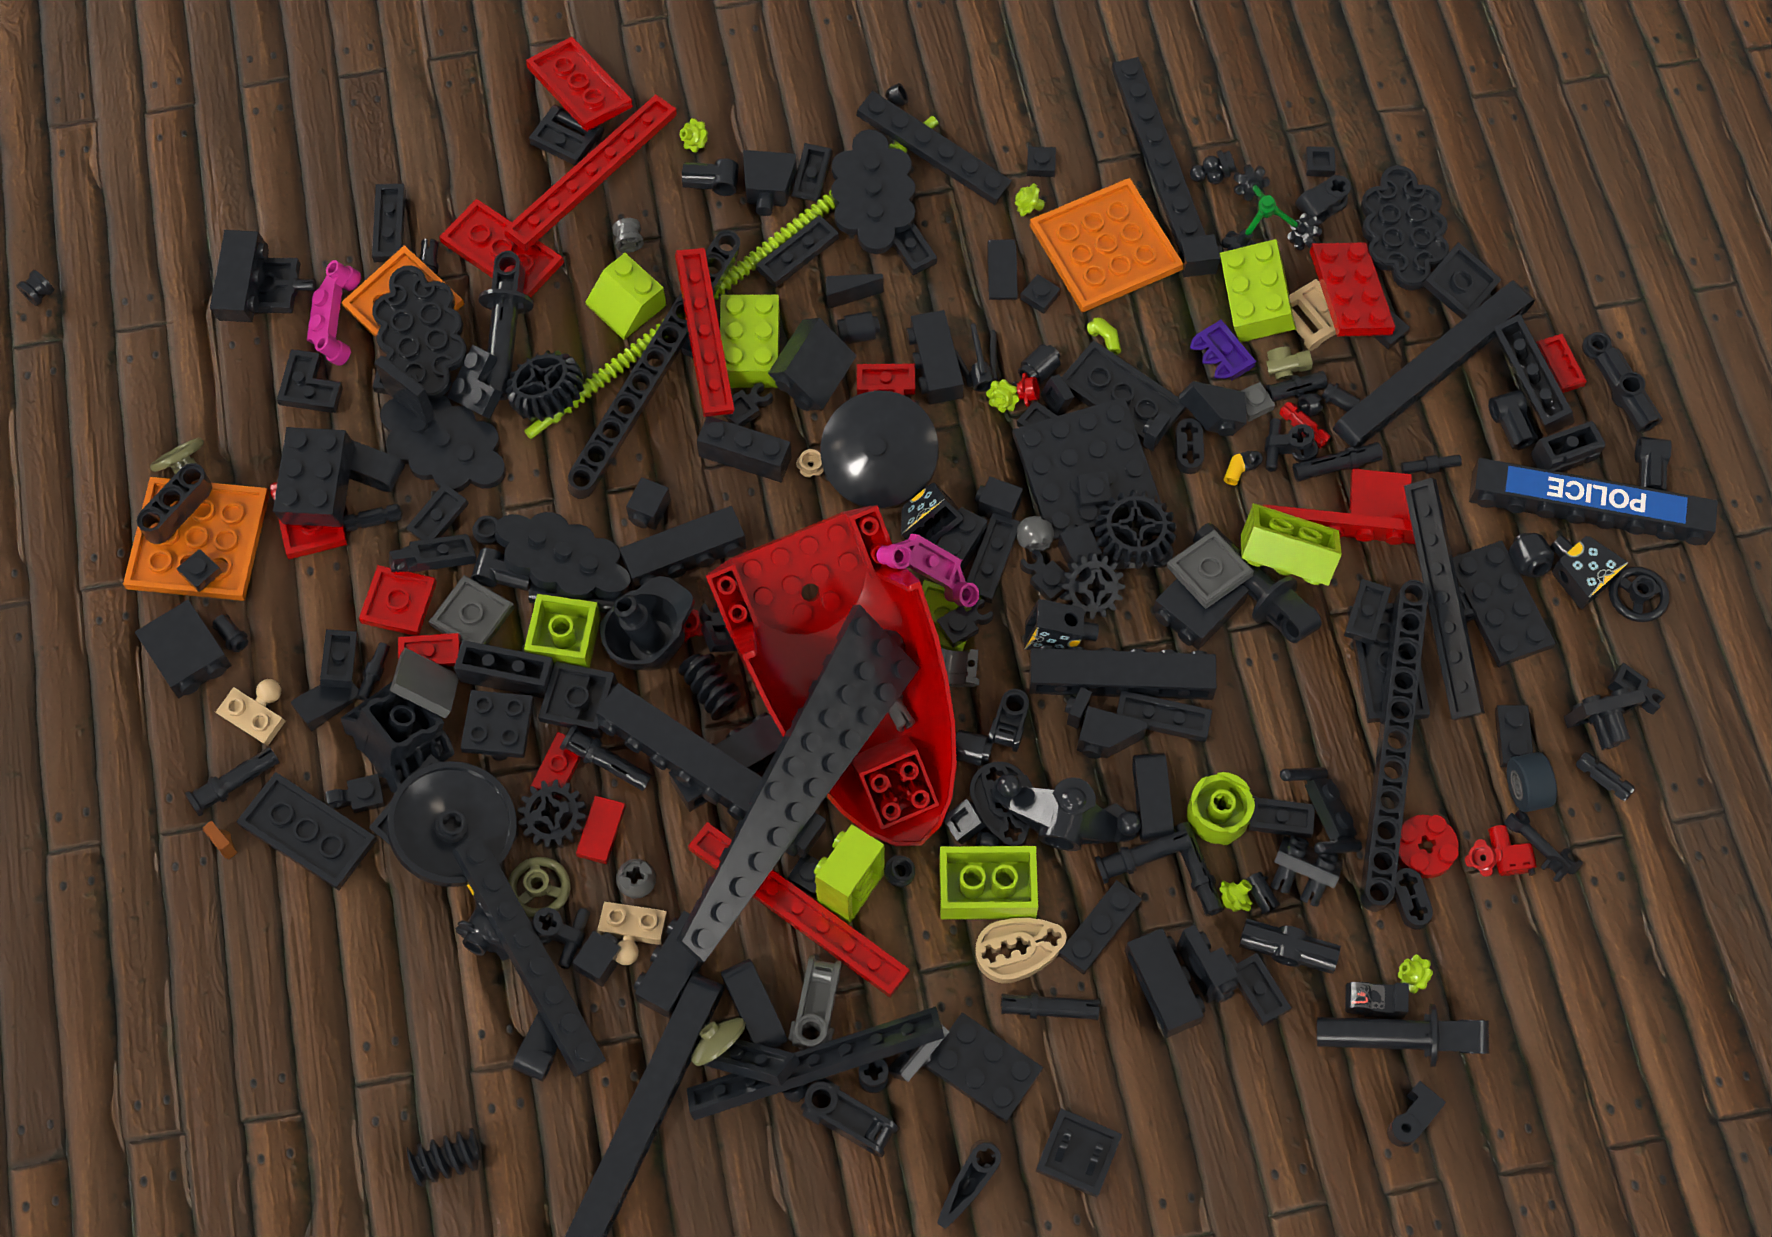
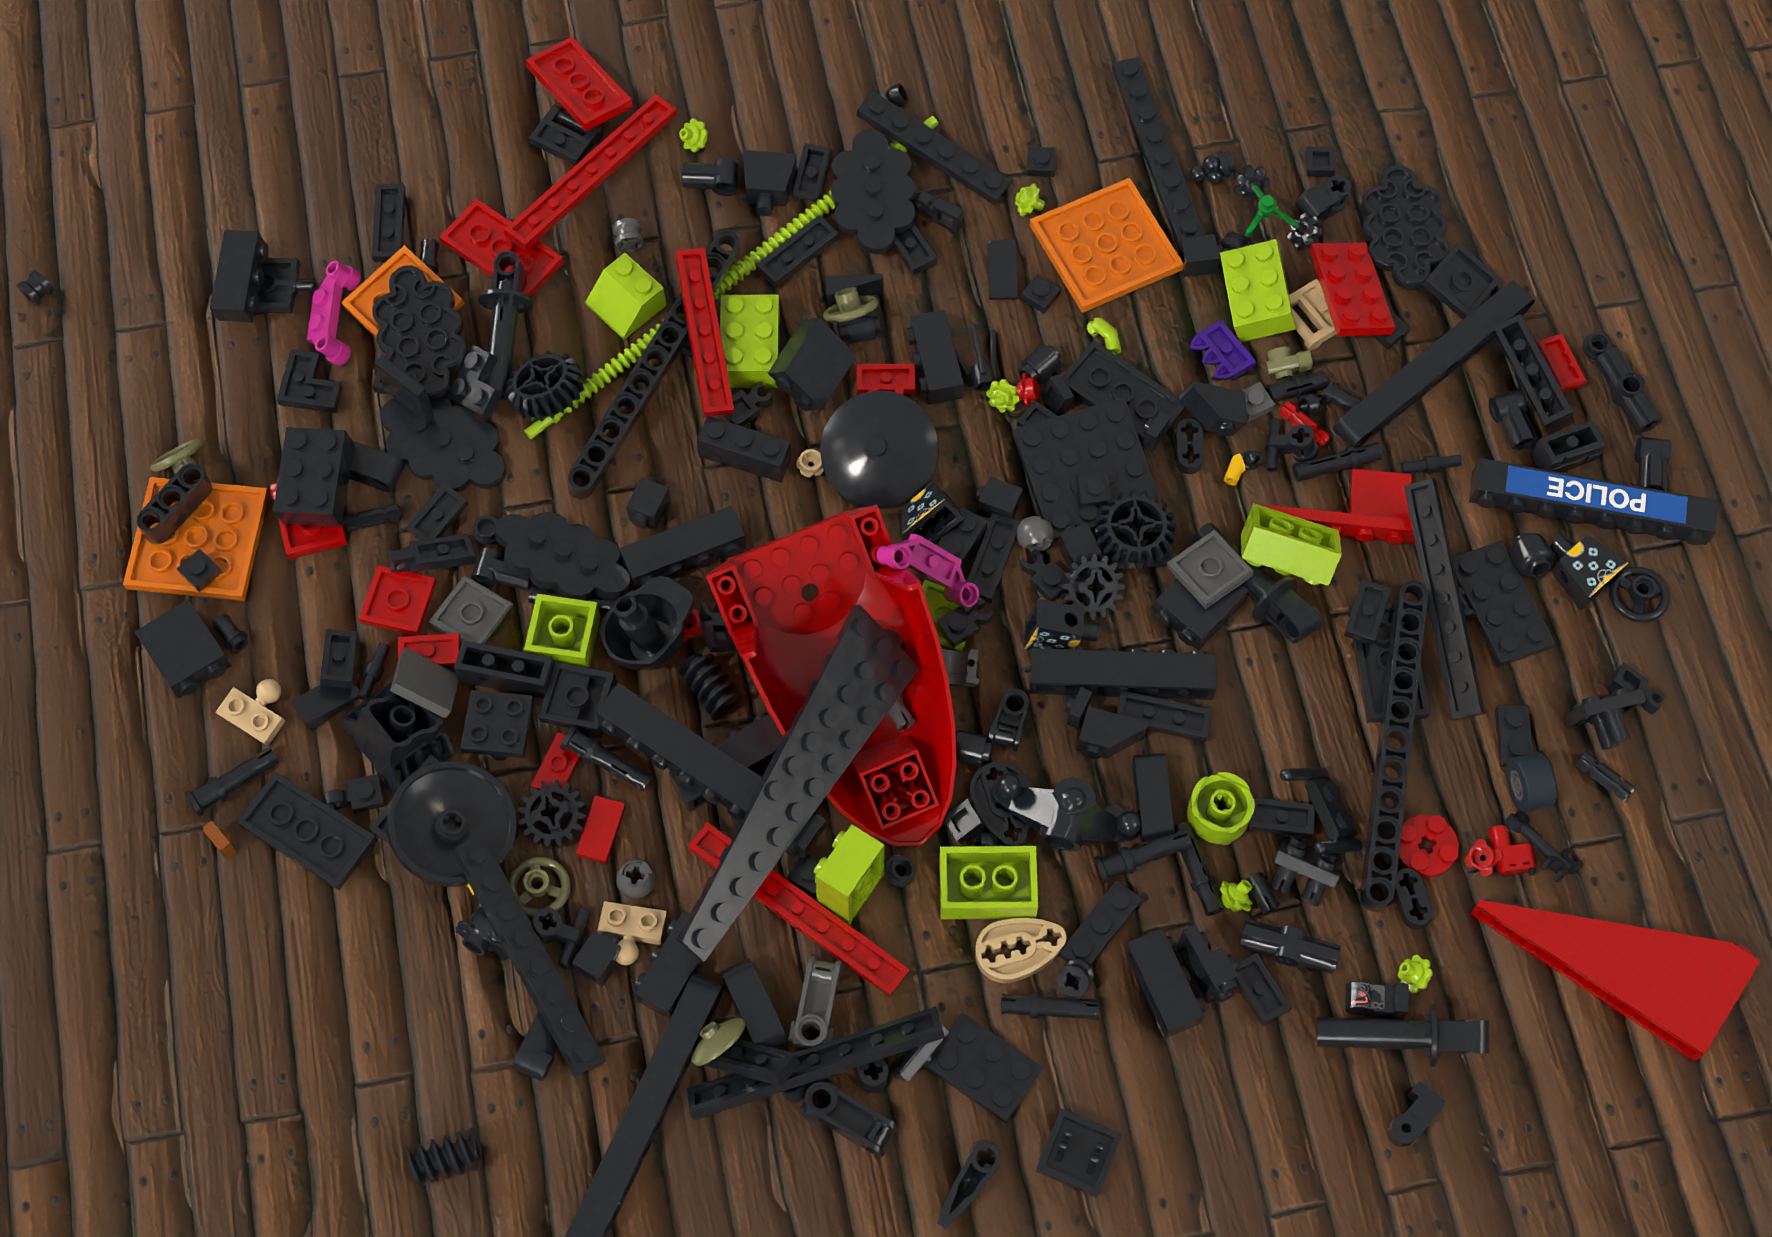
none -> olive piece [823,287,879,323]
none -> black plate [916,191,963,234]
none -> black wheel [1057,958,1095,997]
none -> red slope [1470,900,1760,1062]

